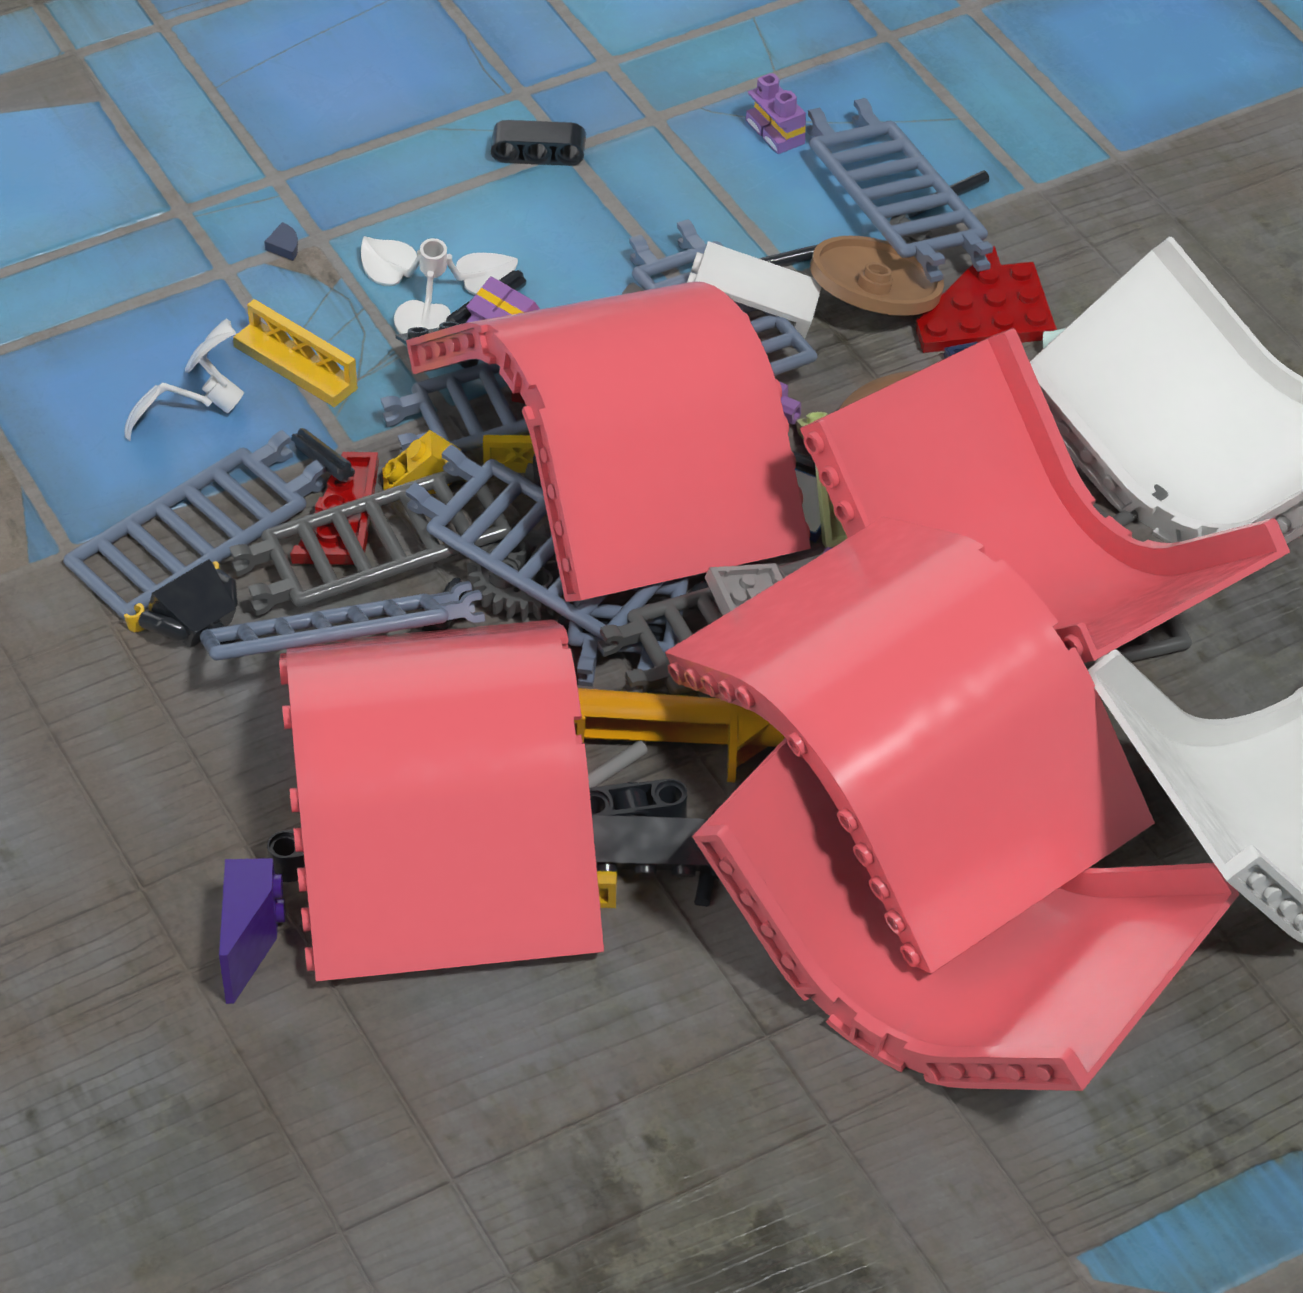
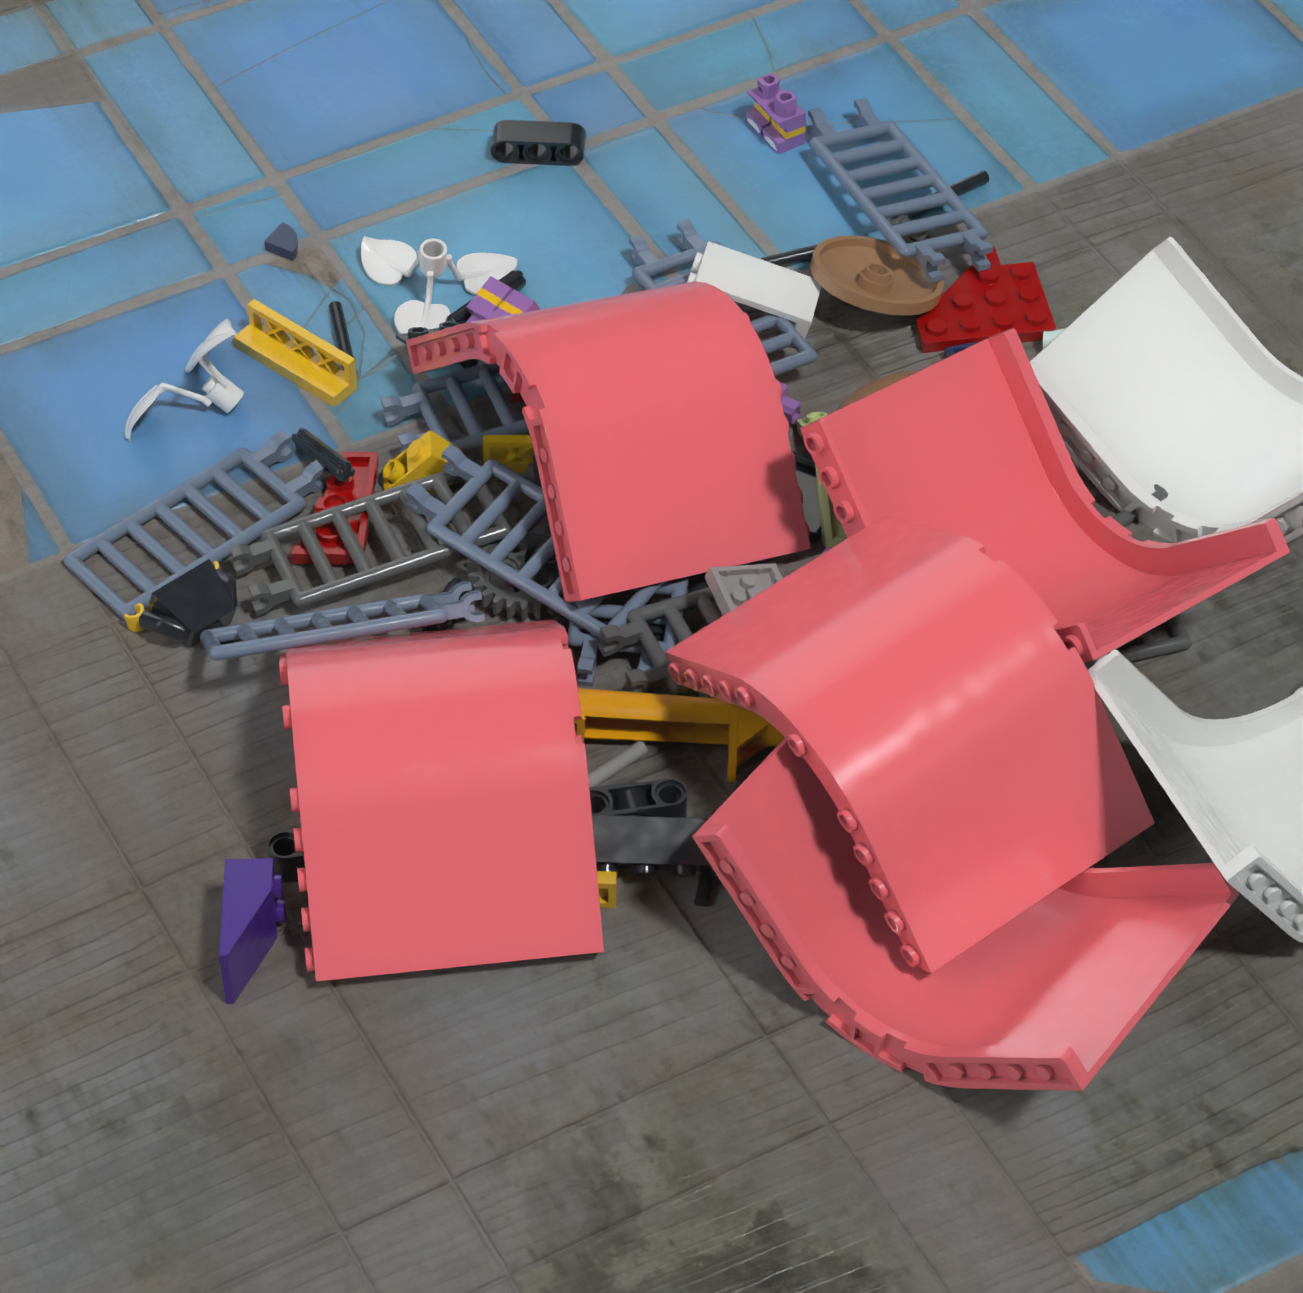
none -> black bar [328,301,358,375]

